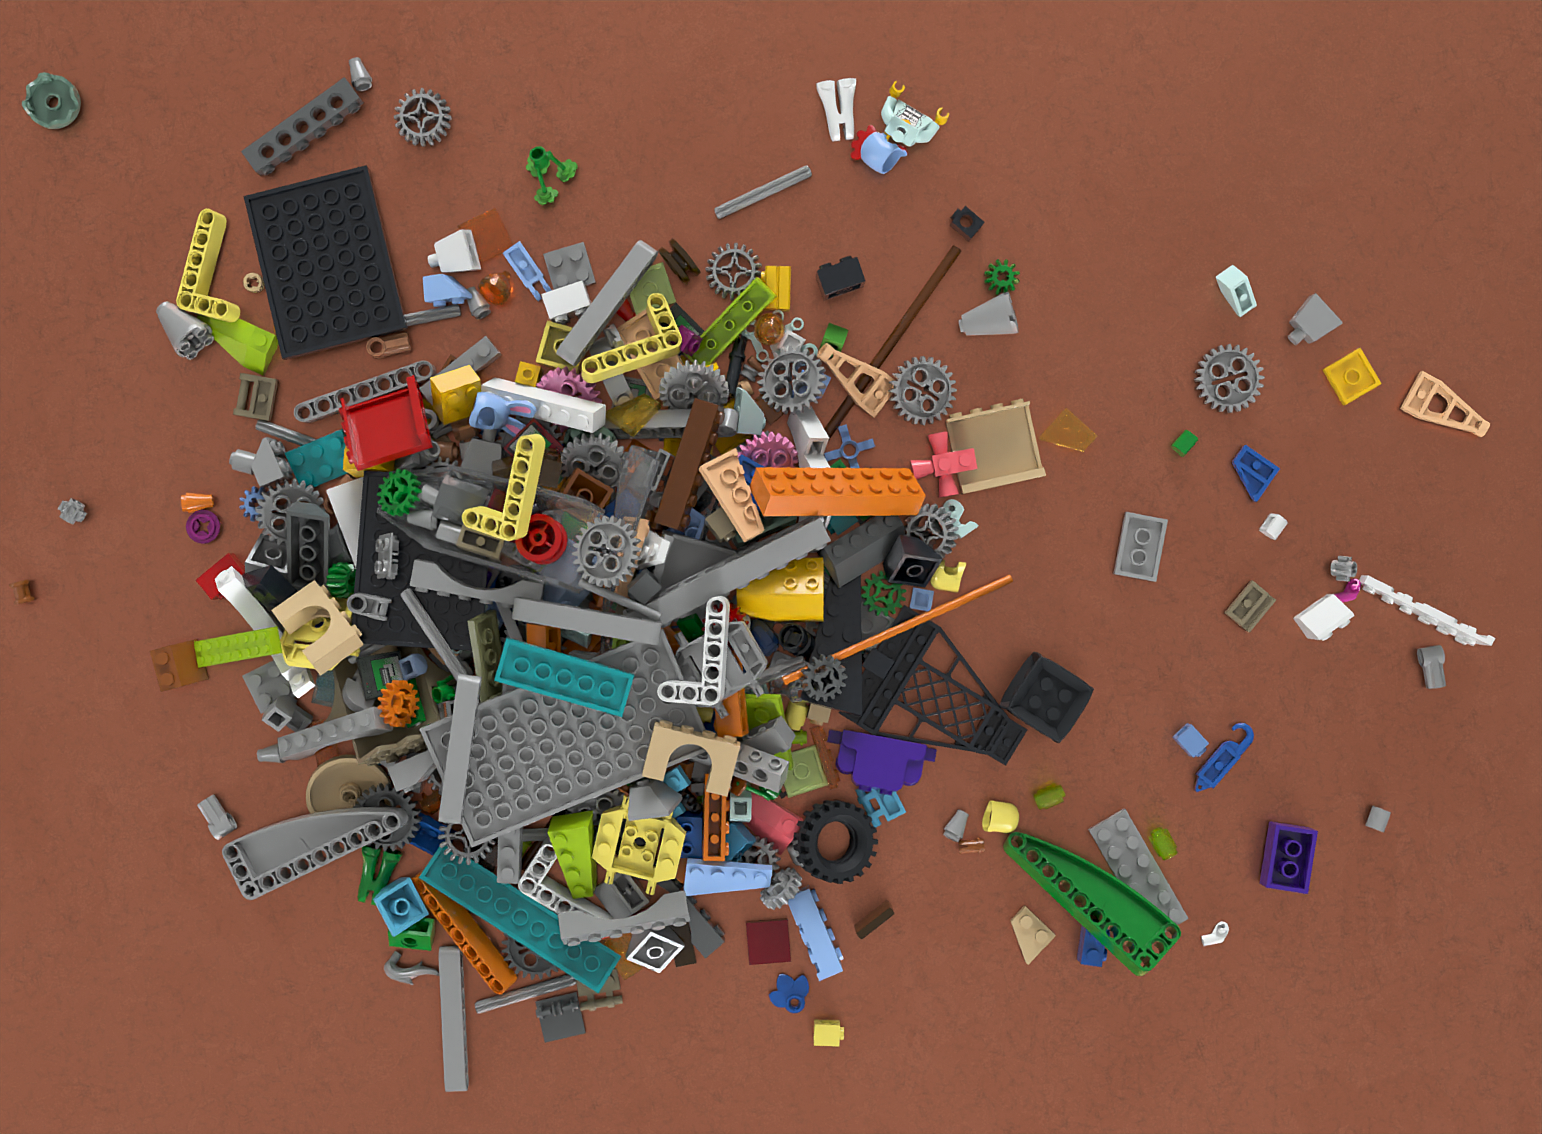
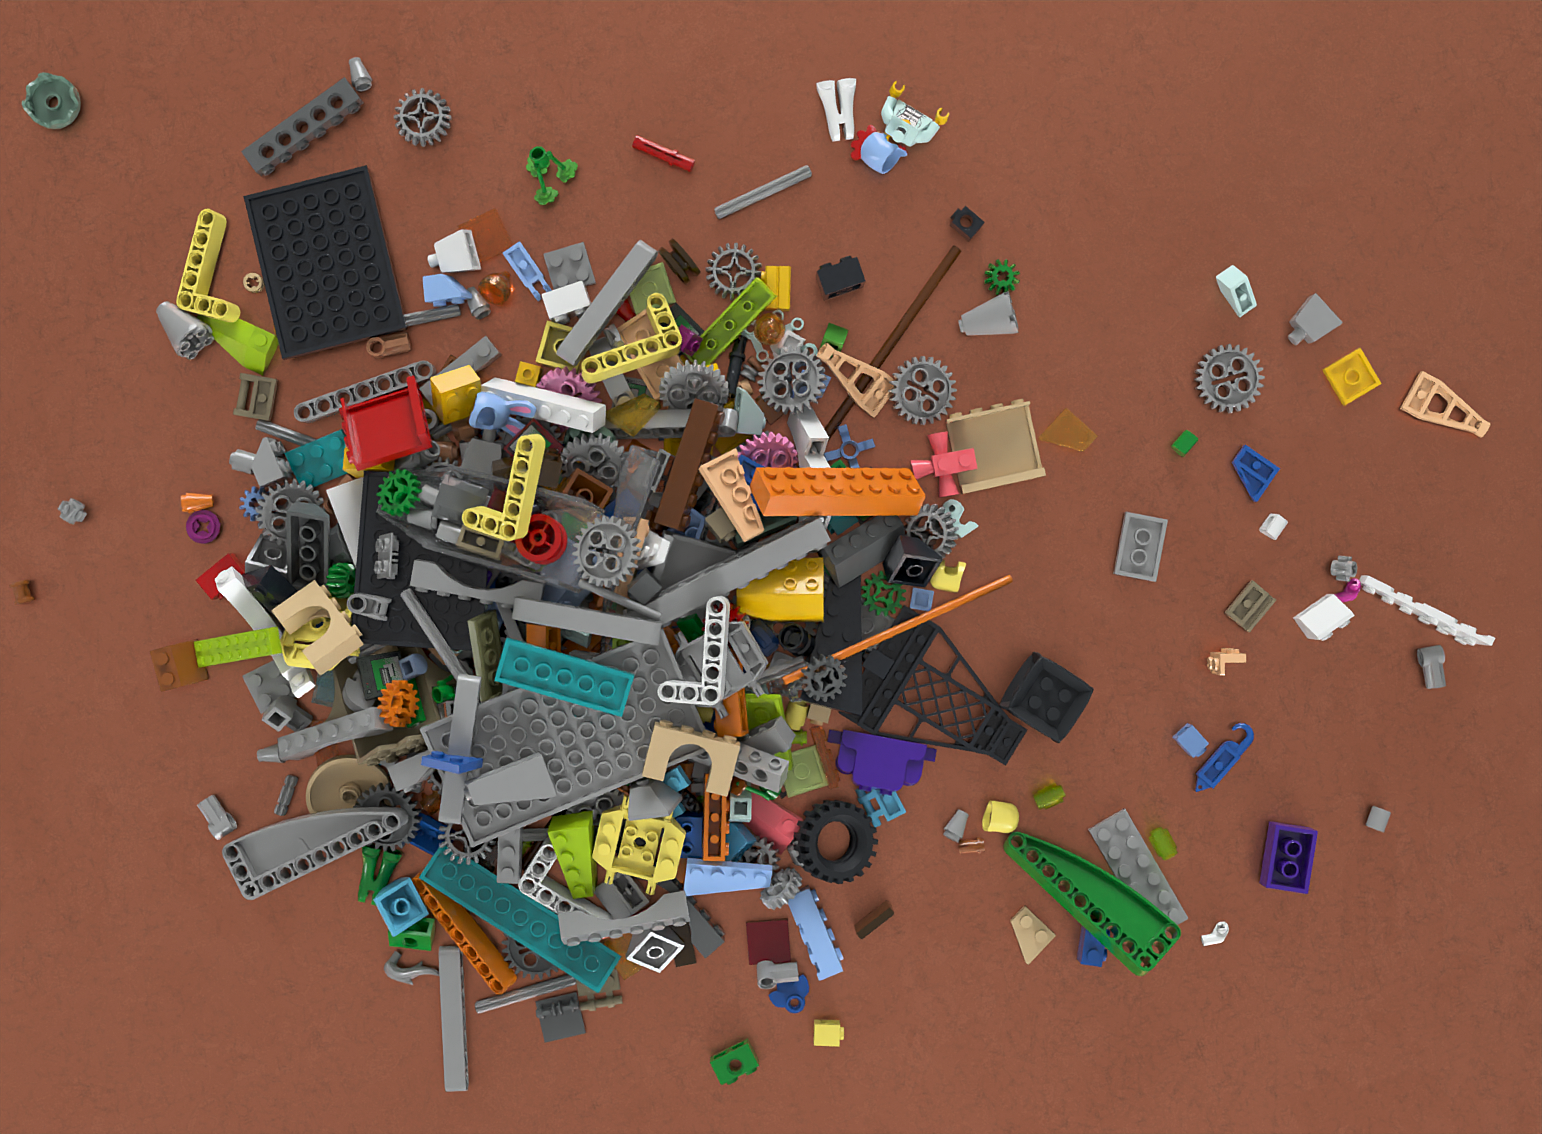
none -> light grey axle [274,775,298,816]
none -> blue wing [421,751,483,774]
none -> light grey slope [463,752,557,805]
none -> red pin [632,135,695,172]
none -> green brick [710,1038,759,1085]
none -> light grey piece [756,960,799,989]
none -> light nougat bracket [1207,648,1246,676]

